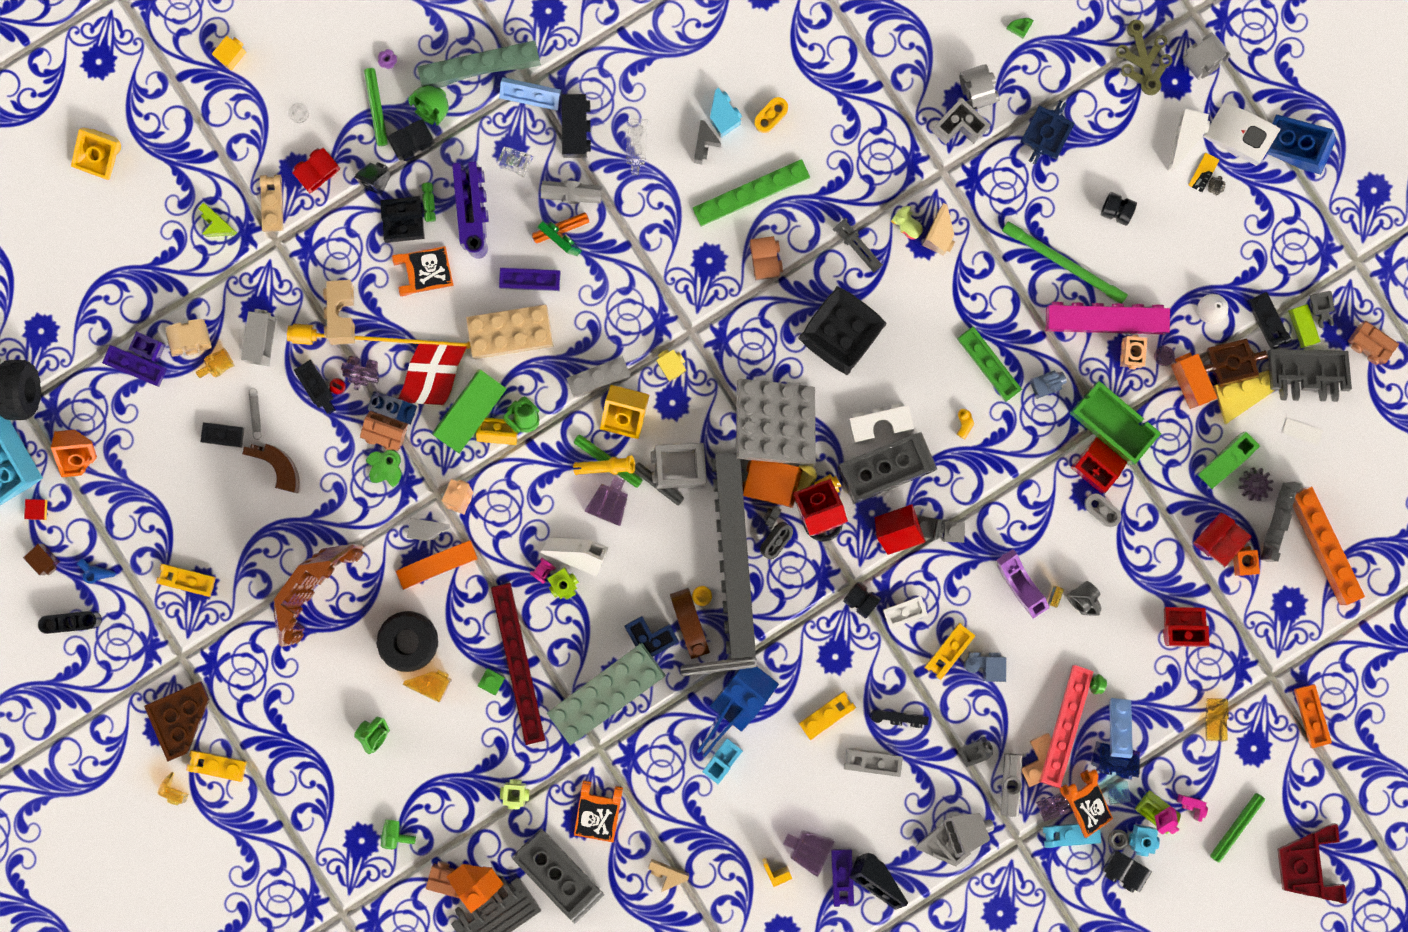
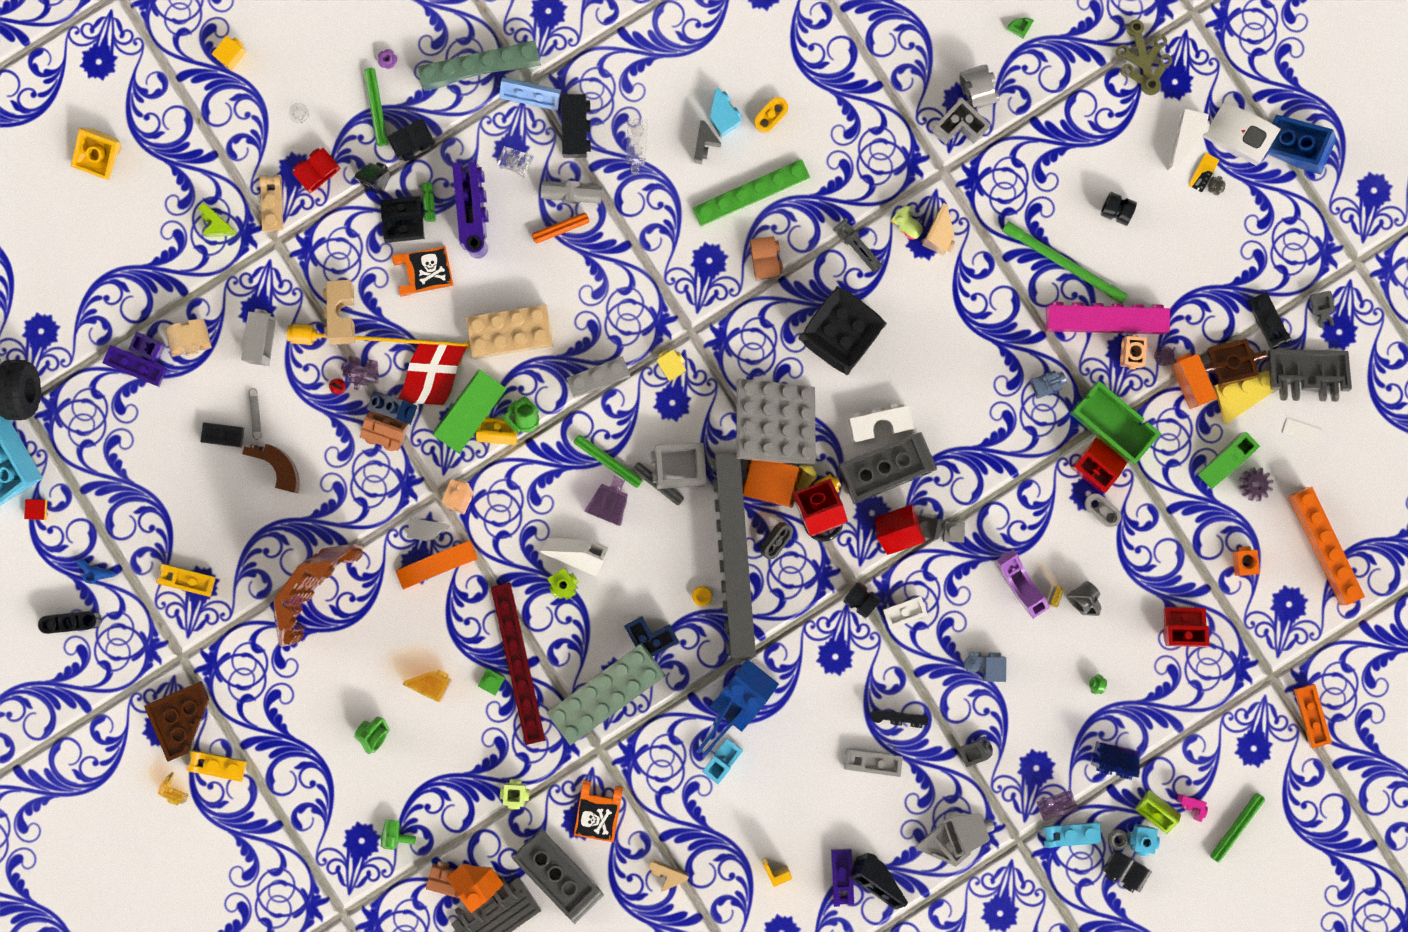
reddish brown brick [23,544,60,576] -> none
orange slope [51,430,97,477] -> none
clear yellow piece [196,348,235,378] -> none
black hinge [294,359,336,414] -> none
bright green plate [366,450,402,487] -> none
black tyre [376,611,439,672] -> none
bright green cylinder [408,85,449,126] -> none
dark purple plate [499,268,561,291] -> none
dark pink bush [530,557,556,584] -> none
green wing [538,221,582,256] -> none
yellow pin [573,455,635,475] -> none
yellow slope [600,385,650,439] -> none
reddish brown arch [670,588,710,659] -> none
light grey axle [680,657,757,676] -> none
dark grey plate [763,506,782,528] -> none
clear purple torso [783,830,834,877] -> none
yellow plate [798,691,856,740] -> none
yellow plate [924,623,975,680] -> none
yellow arm [956,409,974,440] -> none
bright green tile [957,326,1022,402] -> none
light grey piece [1001,754,1023,817] -> none
dark blue plate [1020,100,1075,164] -> none
light nougat plate [1022,733,1051,787] -> none
coral plate [1039,665,1094,788] -> none
flag [1059,769,1113,838] -> none
clear light blue plate [1106,780,1131,805] -> none
light blue plate [1109,698,1133,758] -> none
dark pink tile [1155,806,1179,835] -> none
light grey brick [1183,32,1231,80] -> none
red brick [1193,513,1251,568] -> none
white helmet [1197,294,1229,324] -> none
clear yellow slope [1205,698,1229,742] -> none
dark grey hinge [1260,481,1301,562] -> none
dark red wing [1277,823,1347,904] -> none
lime slope [1288,304,1321,348] -> none
nougat brick [1348,321,1399,365] -> none

